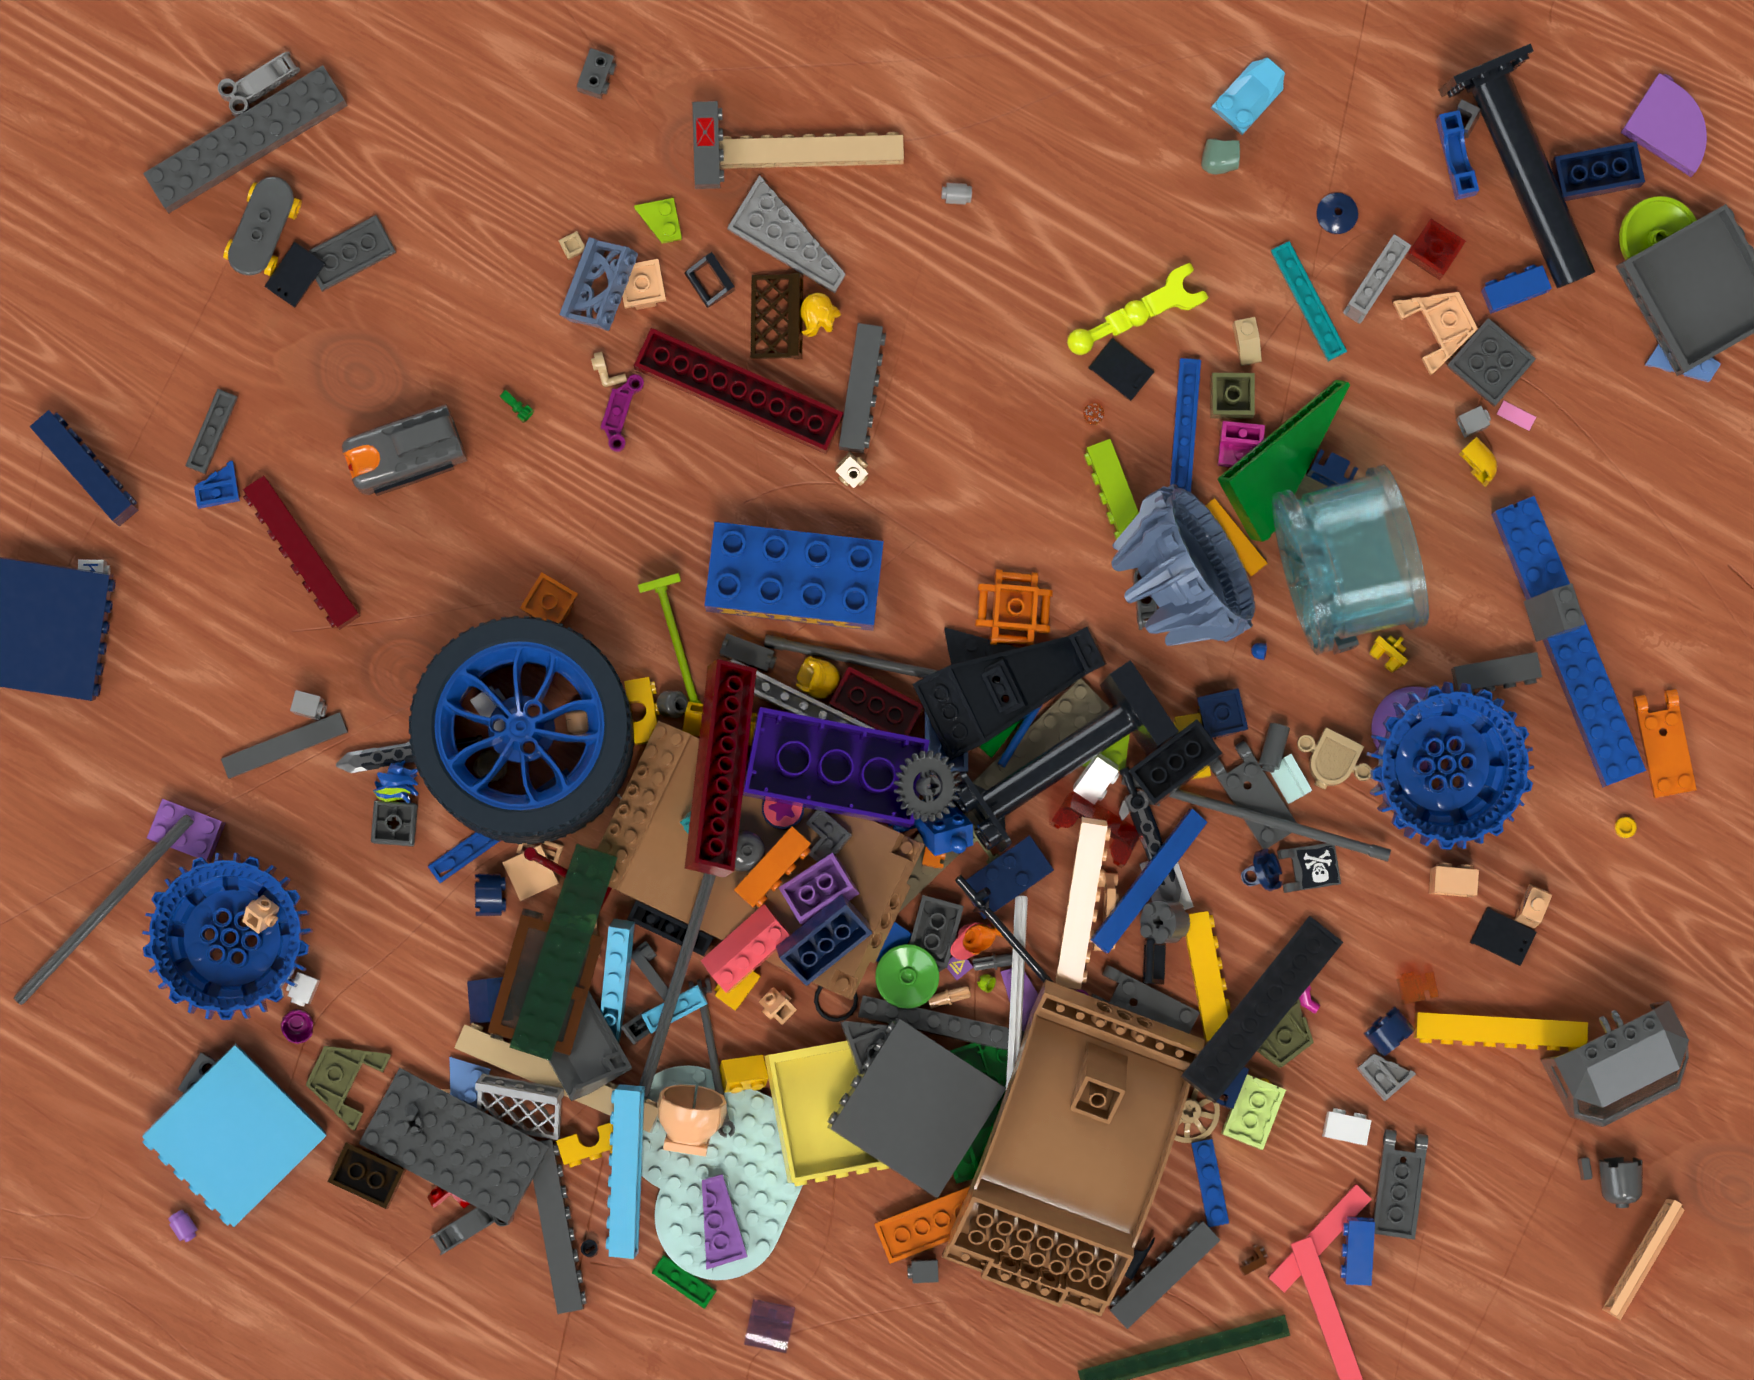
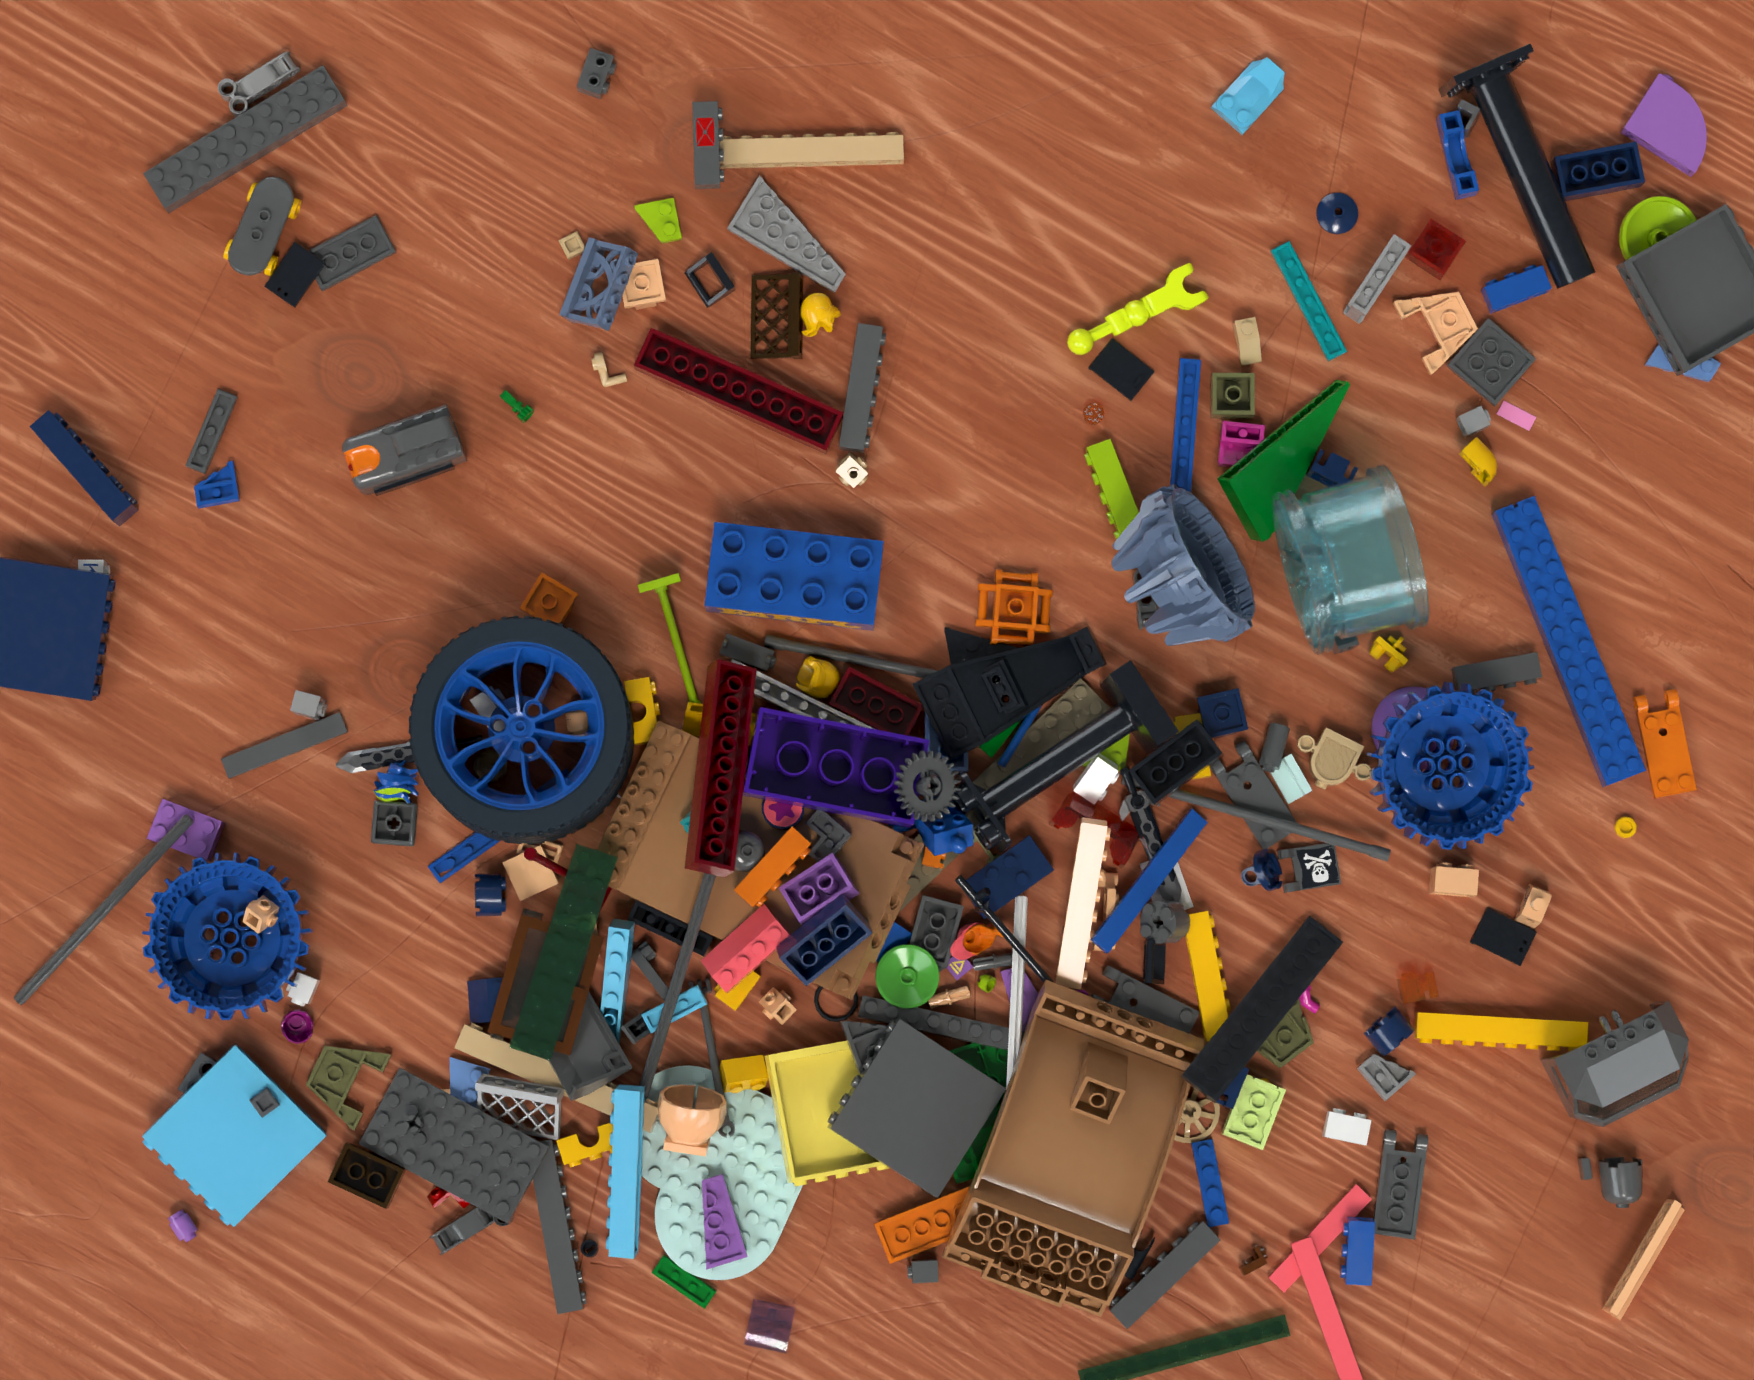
dark red brick [243,475,361,630] -> none
magenta plate [600,374,644,452] -> none
dark grey head [656,690,688,718] -> none
light grey brick [941,183,972,205] -> none
sand green piece [1201,138,1240,175] -> none
light orange tile [1205,498,1268,577] -> none
blue hinge [1251,643,1267,660] -> none
dark grey slope [1523,584,1585,642] -> none
none -> dark grey tile [249,1087,280,1118]

